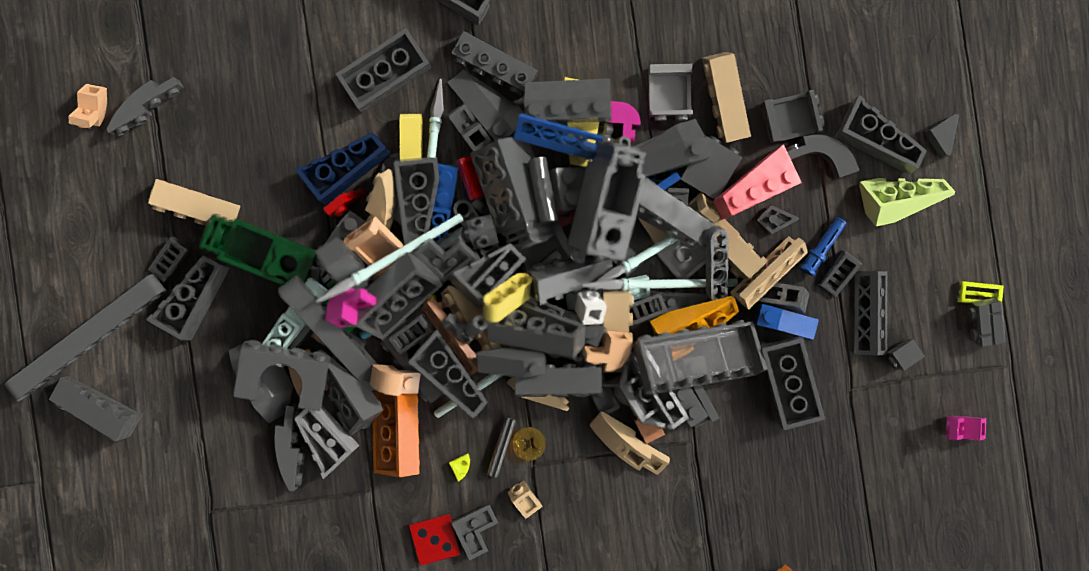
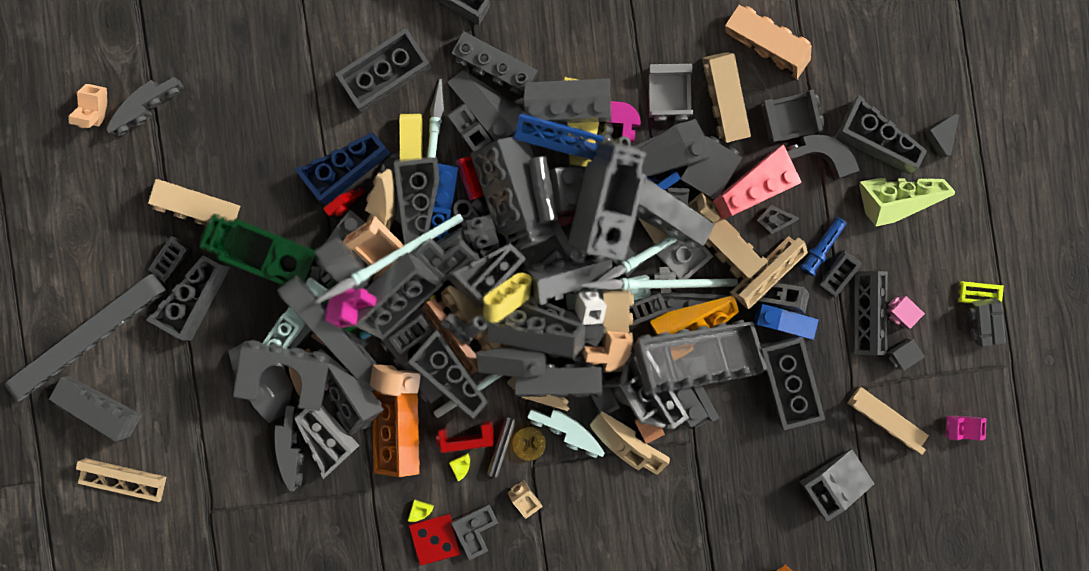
dark grey beam [706,225,728,301] -> none
none -> tan fence [76,458,166,502]
none -> neon yellow tile [408,500,434,522]
none -> red panel [436,420,494,453]
none -> light aqua slope [528,408,604,458]
none -> light grey gear [654,267,676,293]
none -> light nougat wedge [725,5,812,80]
none -> slope [799,448,874,522]
none -> tan fence [847,387,929,455]
none -> bright pink brick [887,296,925,329]

